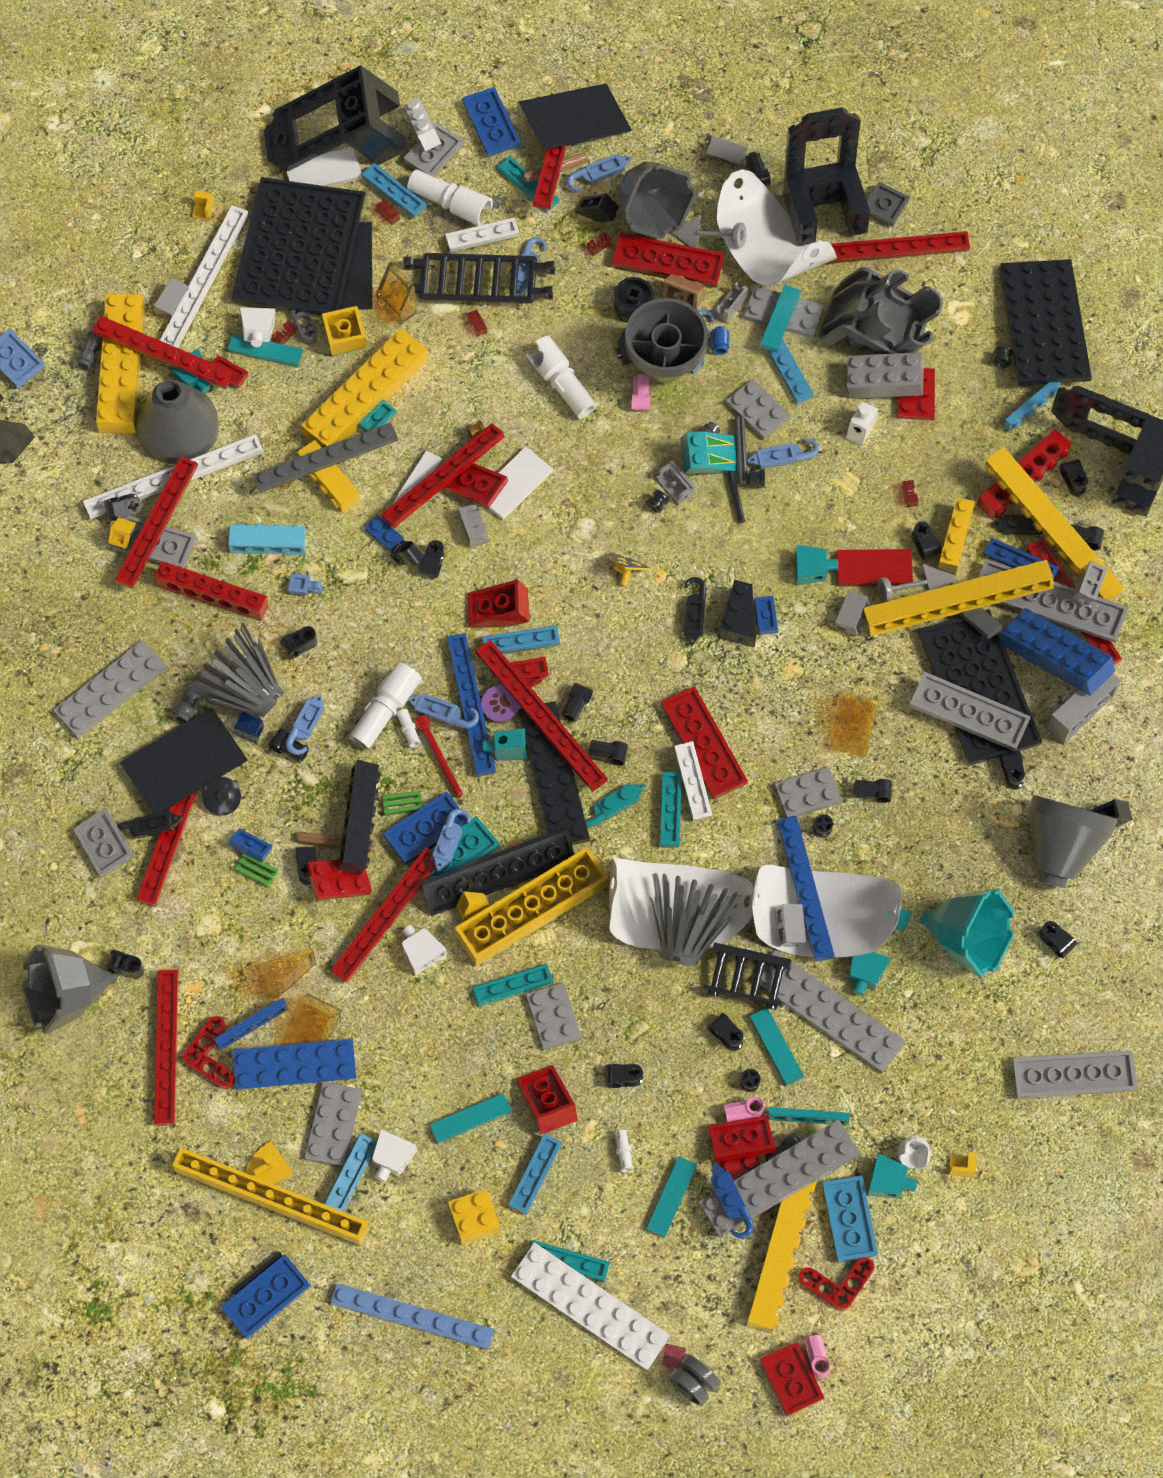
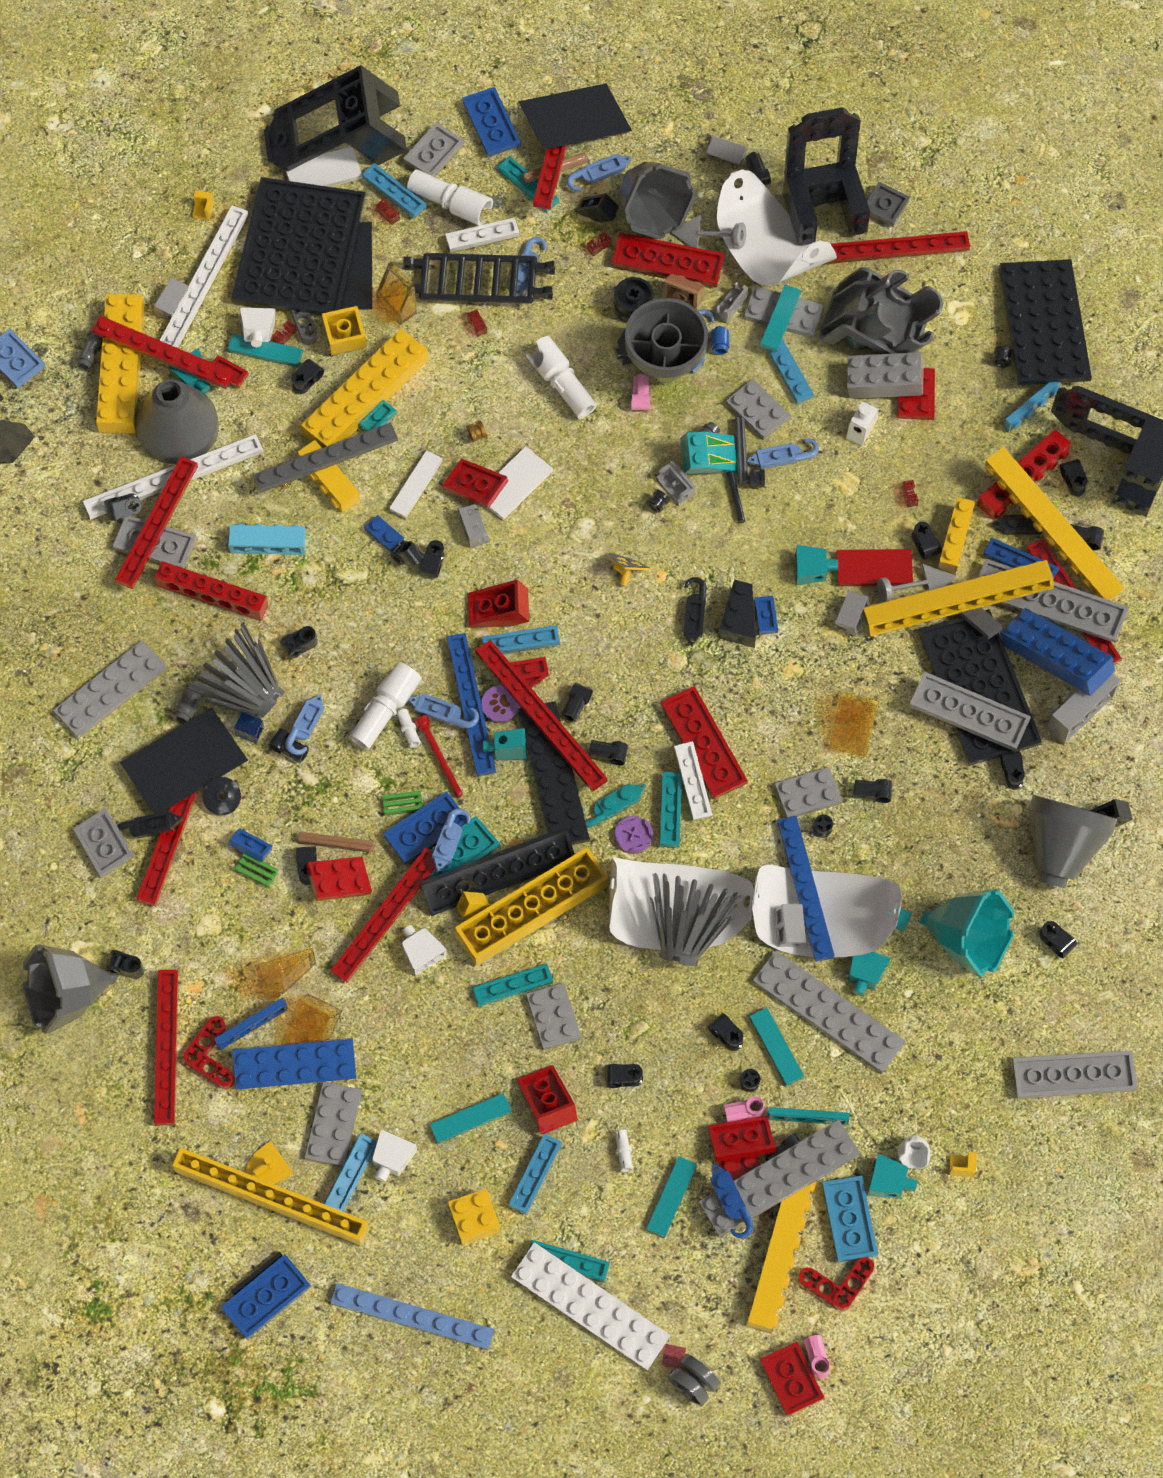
yellow panel [108,517,136,549] -> none
medium blue plate [288,573,323,596] -> none
black brick [338,759,381,875] -> none
red plate [381,423,505,528] -> none
white brick [404,98,441,151] -> none
black fence [703,942,792,1010] -> none
light grey hinge [1071,561,1107,605] -> none
none -> black piece [291,359,324,394]
none -> medium lavender tile [614,816,653,854]

